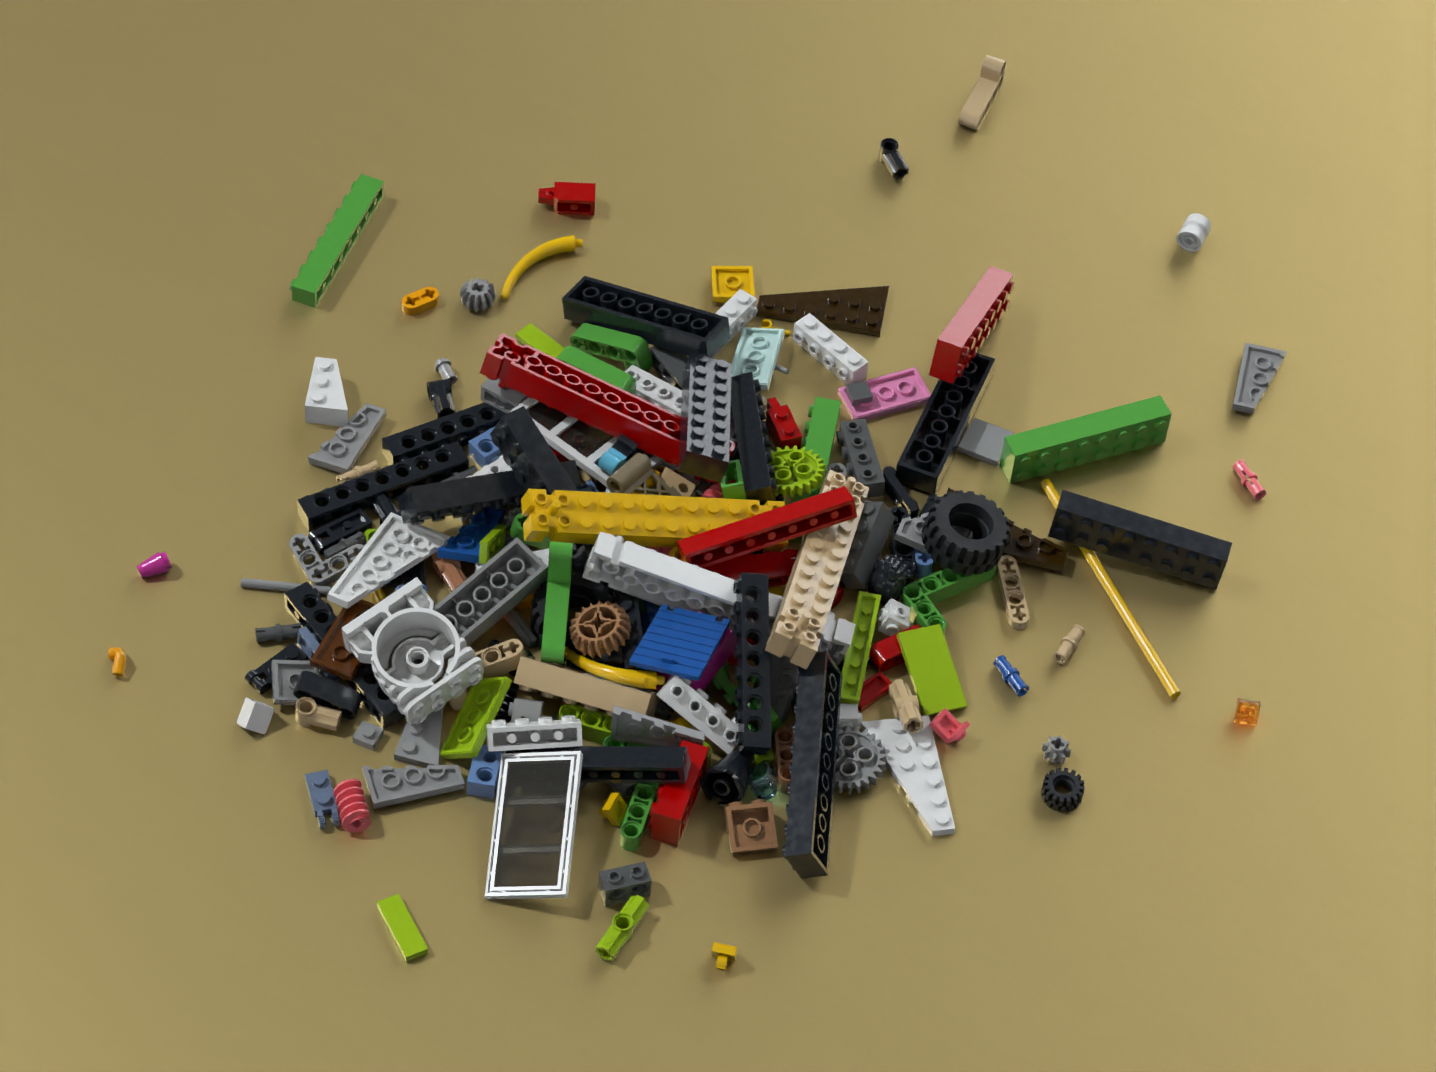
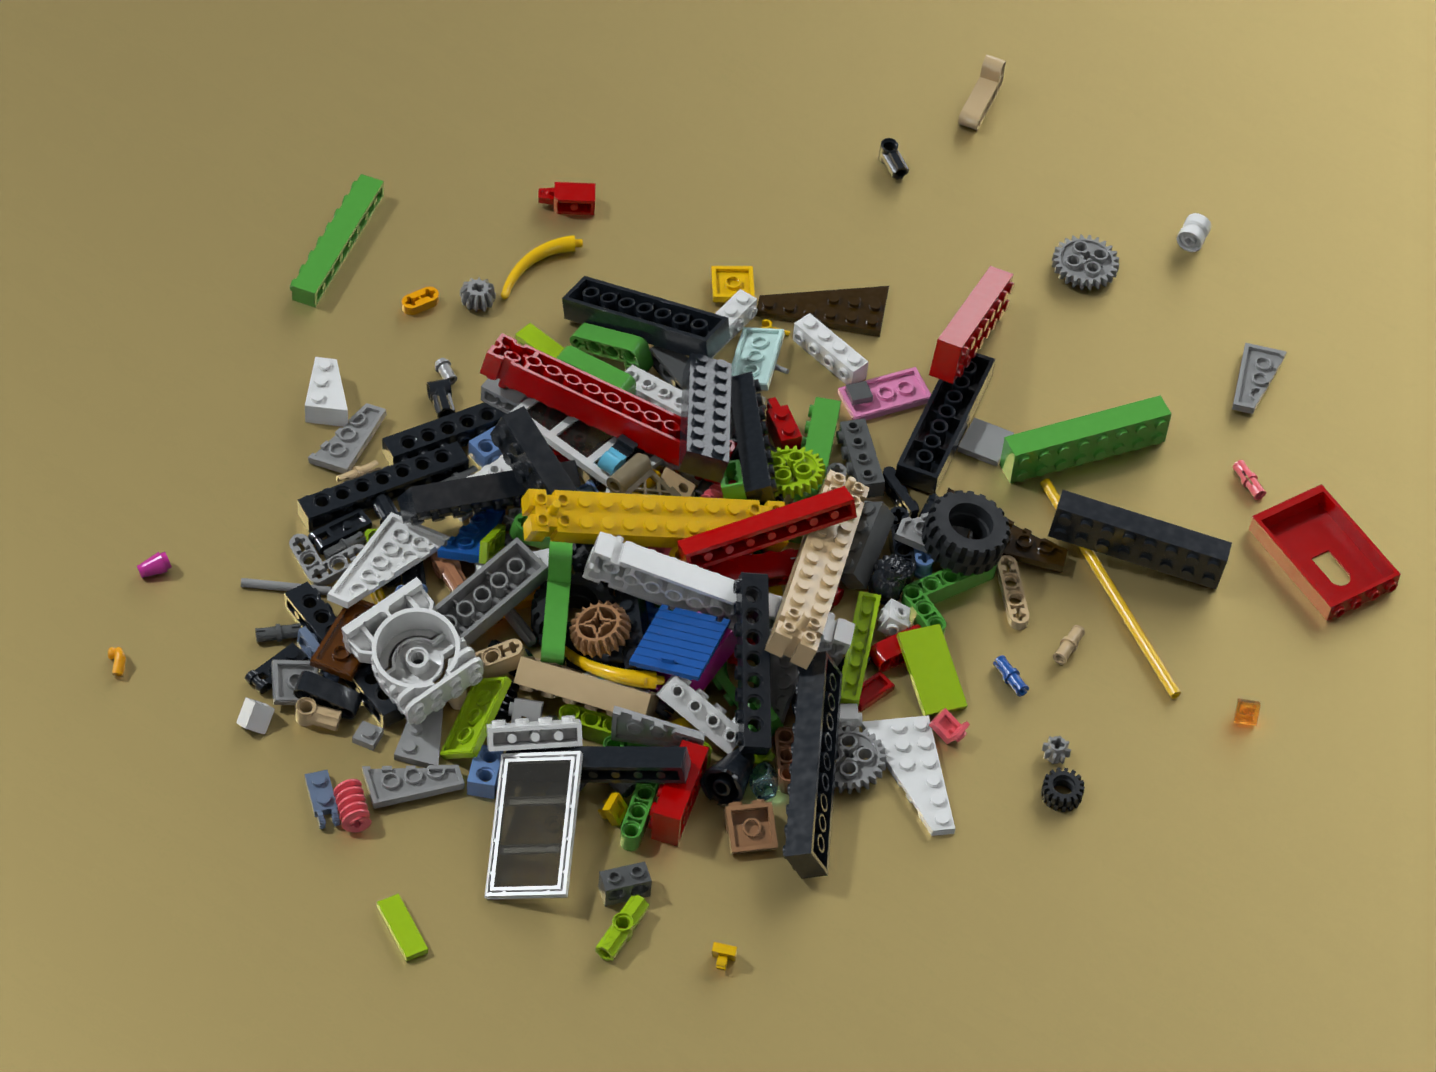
tan piece [889,679,923,734] -> none
none -> light grey gear [1052,234,1119,290]
none -> red panel [1249,484,1401,621]

